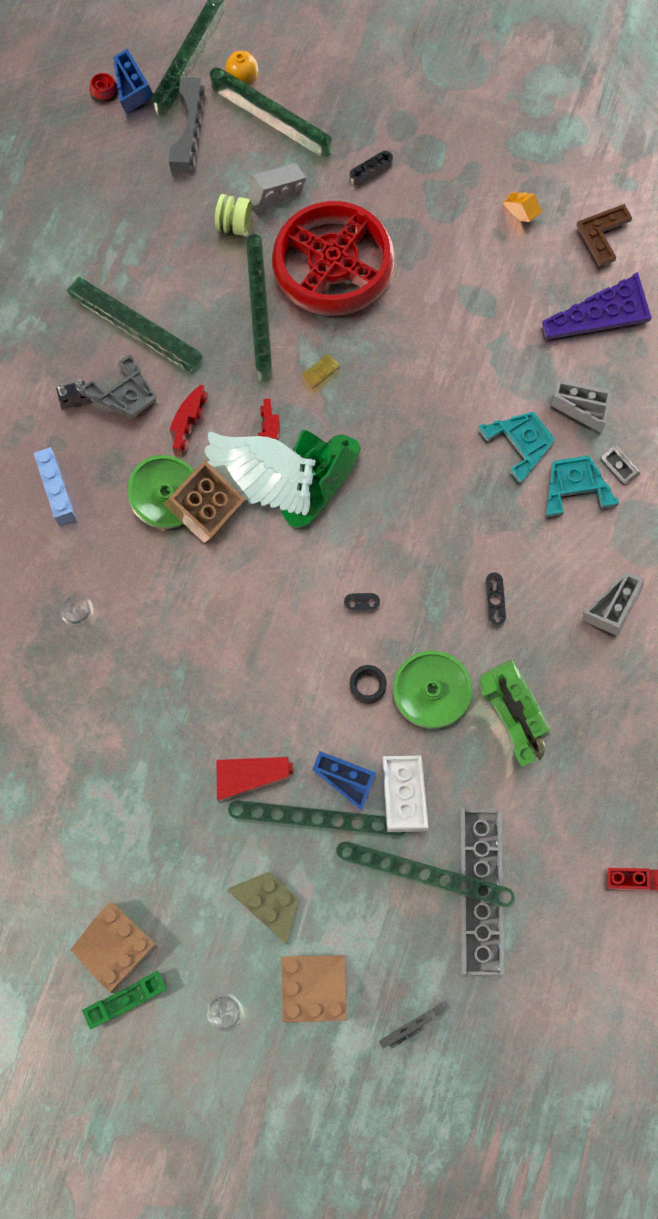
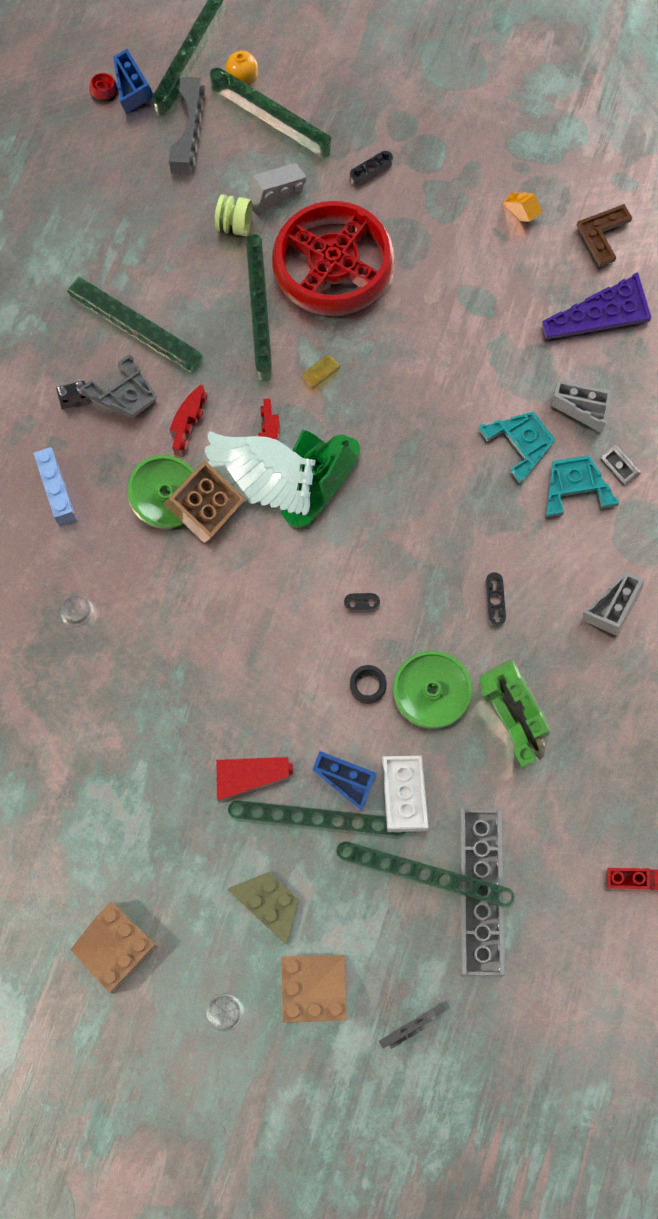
green slope [82,970,167,1030] -> none

